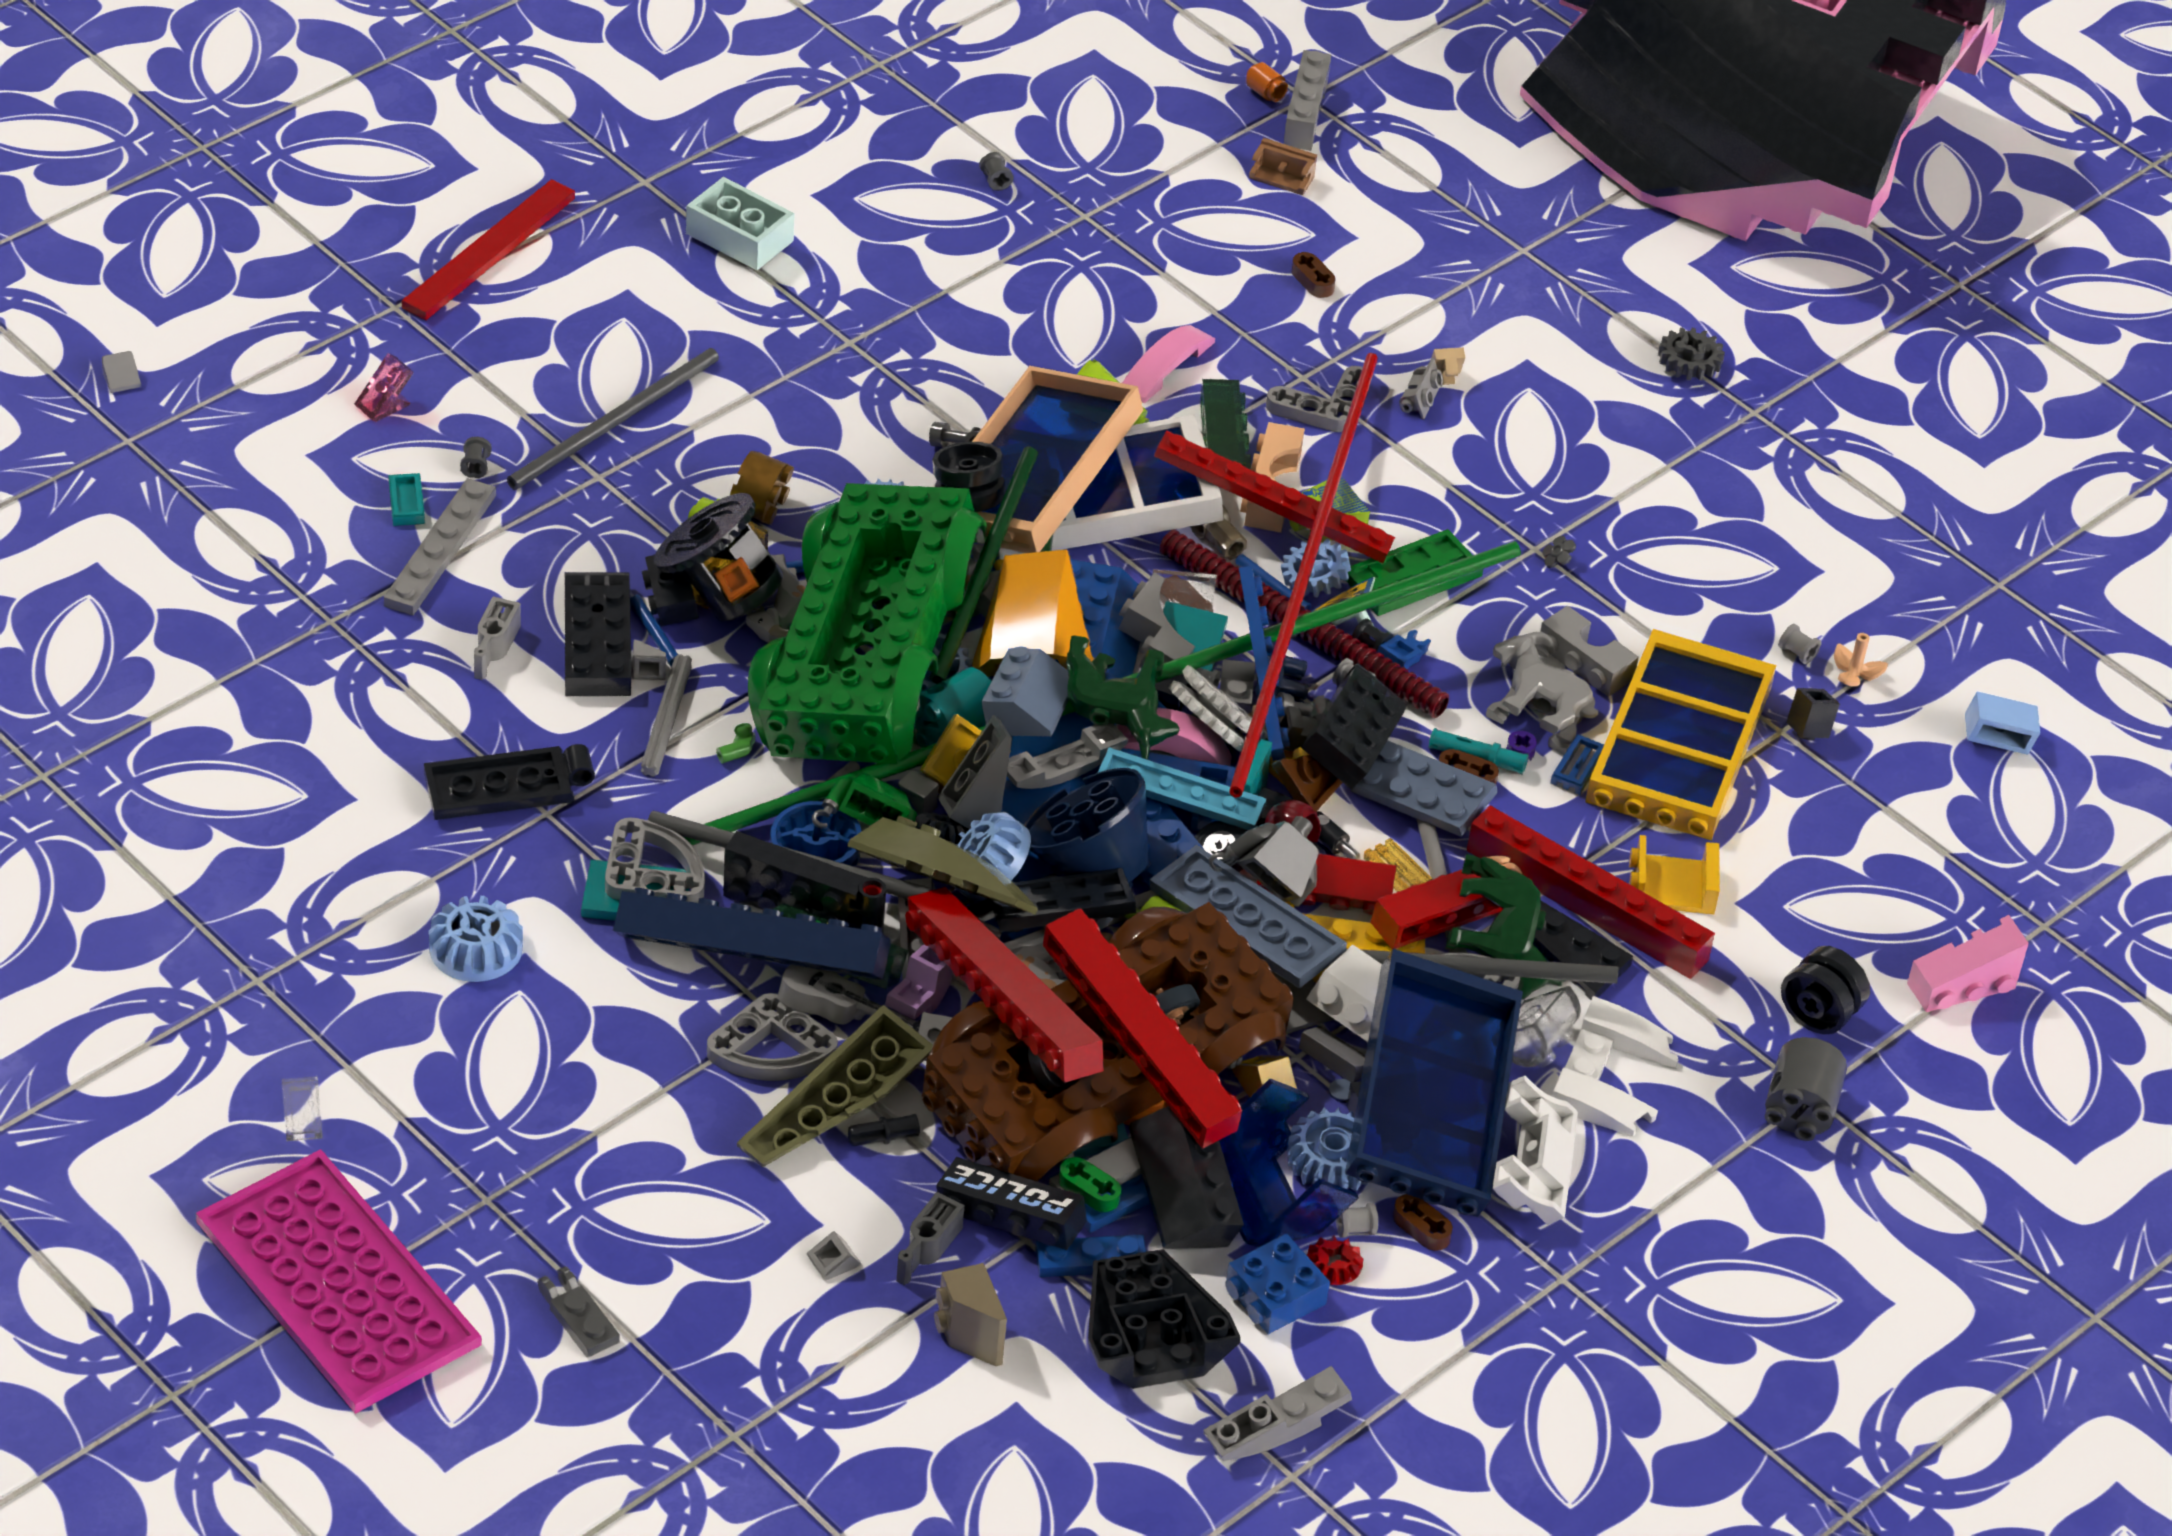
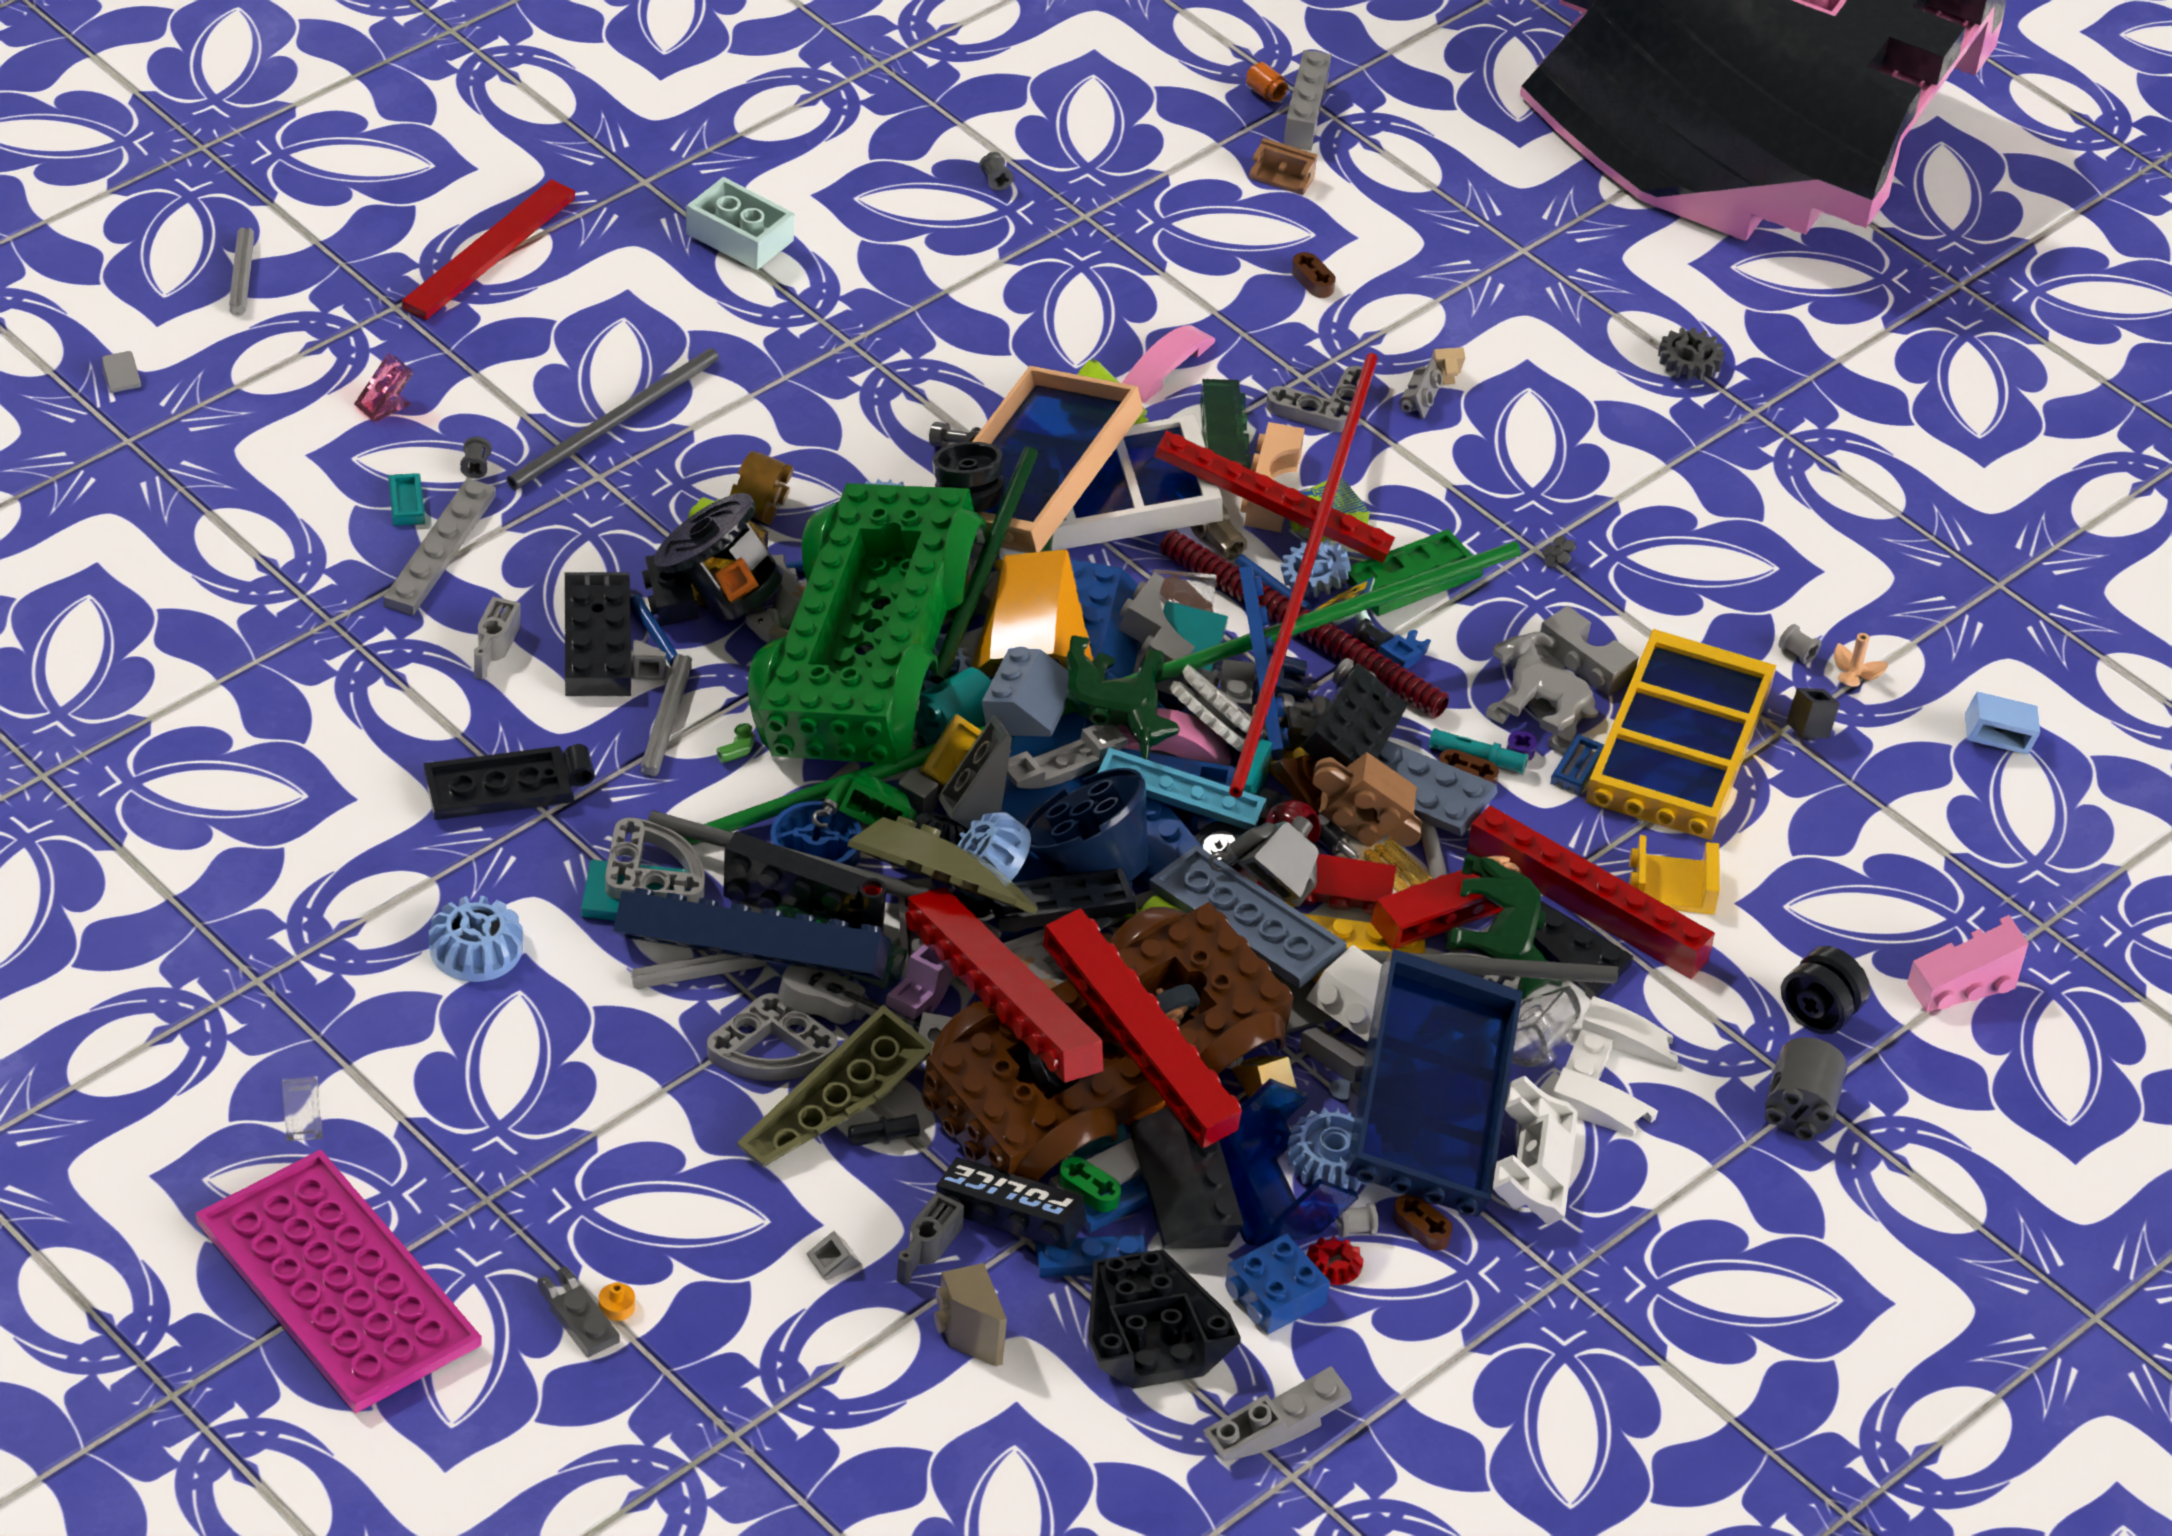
none -> light grey axle [229,227,254,315]
none -> light orange tile [598,1282,635,1321]
none -> light grey axle [631,954,767,989]
none -> medium nougat brick [1313,752,1423,847]

